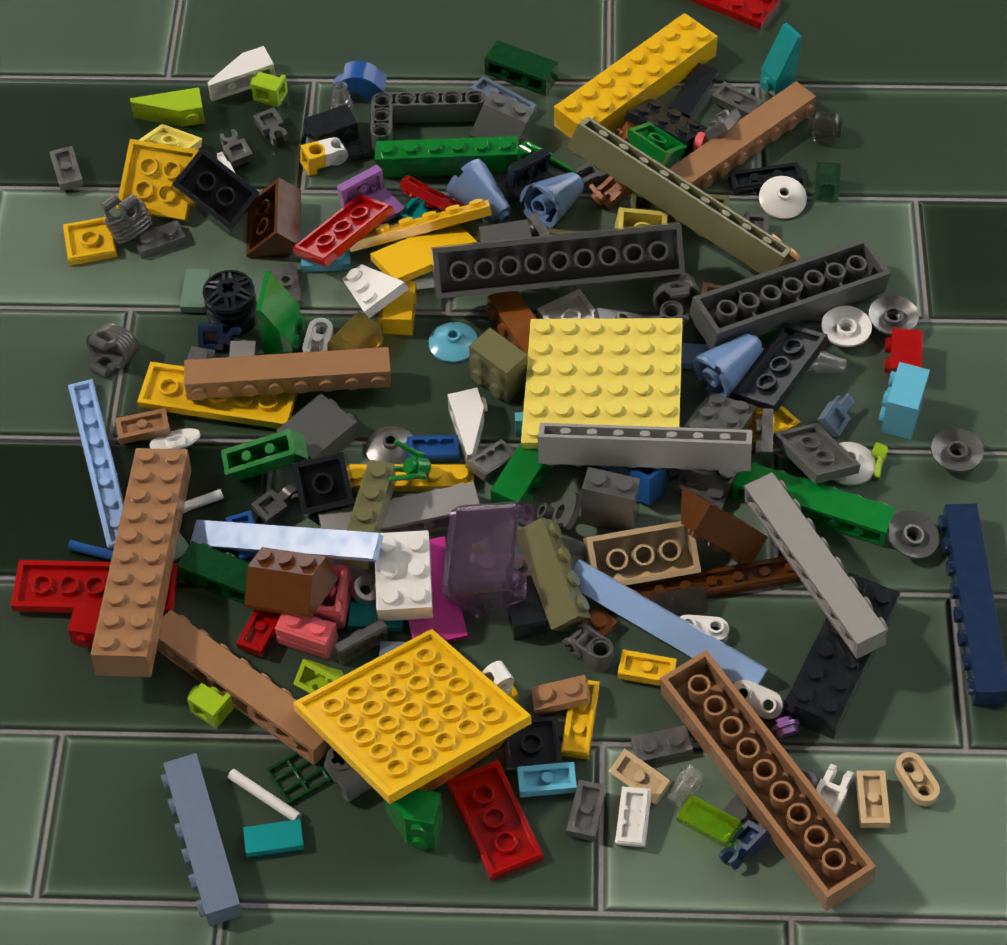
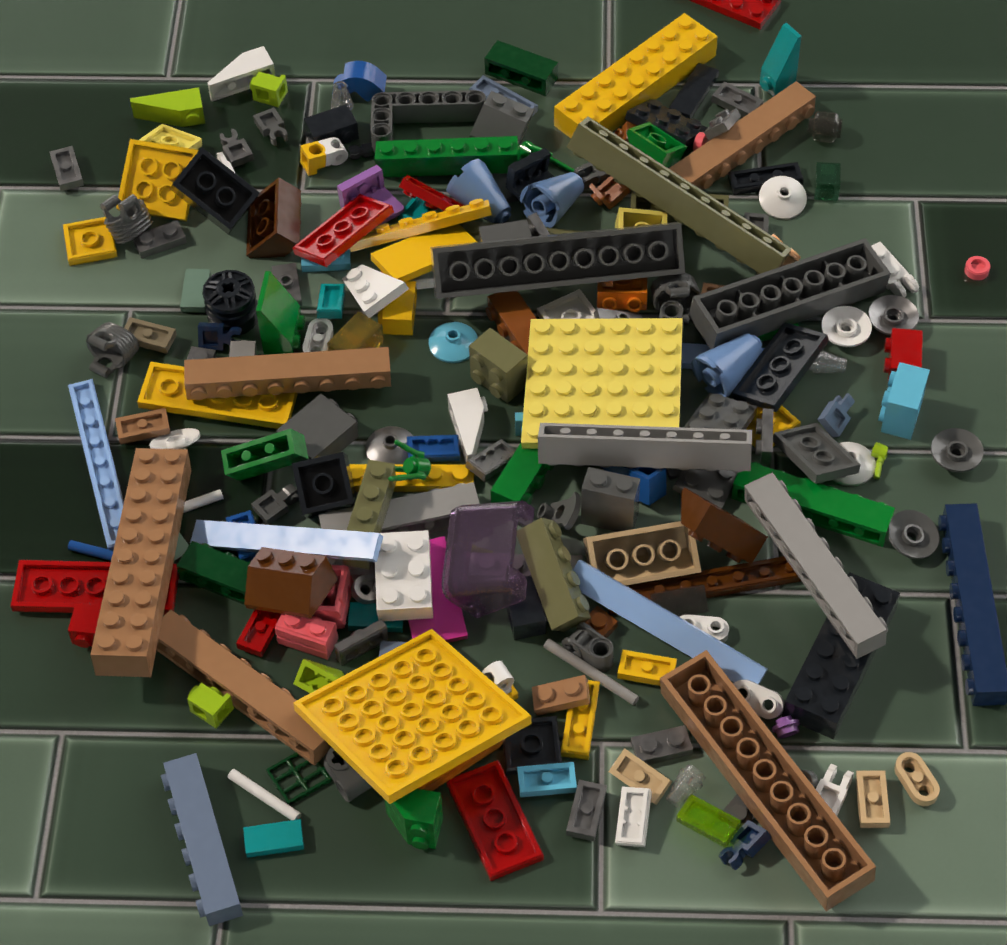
none -> dark tan plate [124,317,177,354]
none -> teal tile [317,284,346,319]
none -> light grey bar [544,639,639,706]
none -> orange plate [597,277,647,312]
none -> white hinge [872,242,919,298]
none -> coral tile [964,256,990,280]

